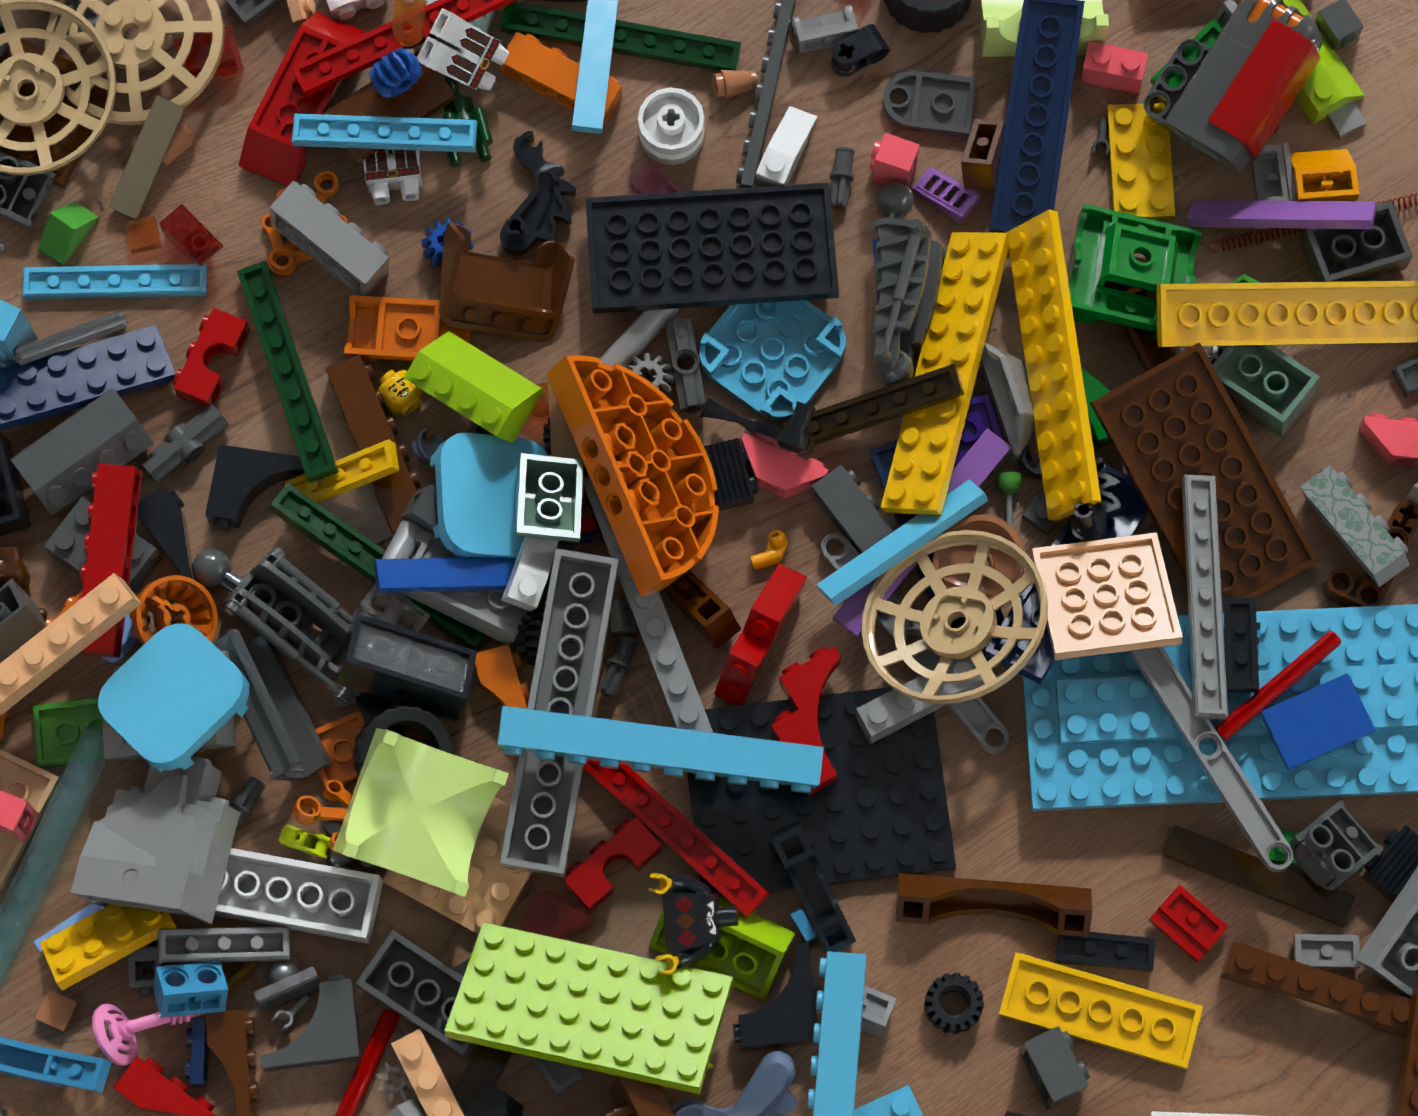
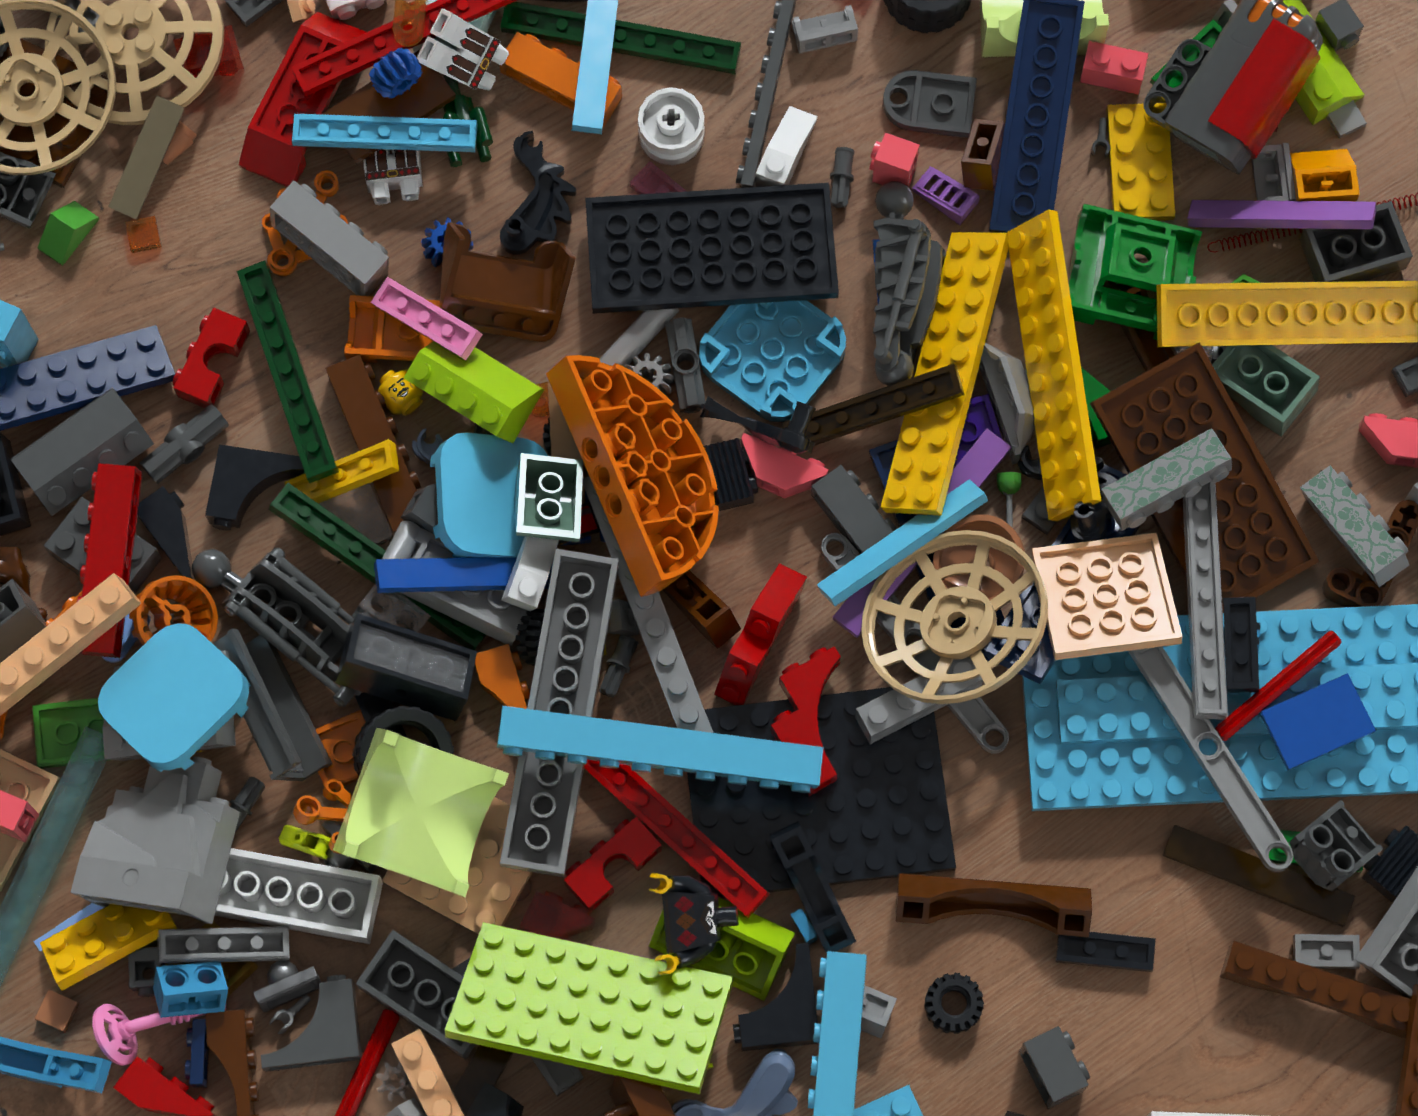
dark grey axle [13,311,127,365] -> none
medium azure tile [22,264,208,300] -> none
clear red slope [159,204,223,267] -> none
nougat cone [712,70,758,100] -> none
light orange arm [750,530,788,571] -> none
black piece [831,24,890,77] -> none
yellow plate [998,952,1203,1070] -> none
red plate [1148,884,1228,963] -> none
none -> bright pink plate [371,277,483,360]
none -> light grey brick [1101,428,1232,530]

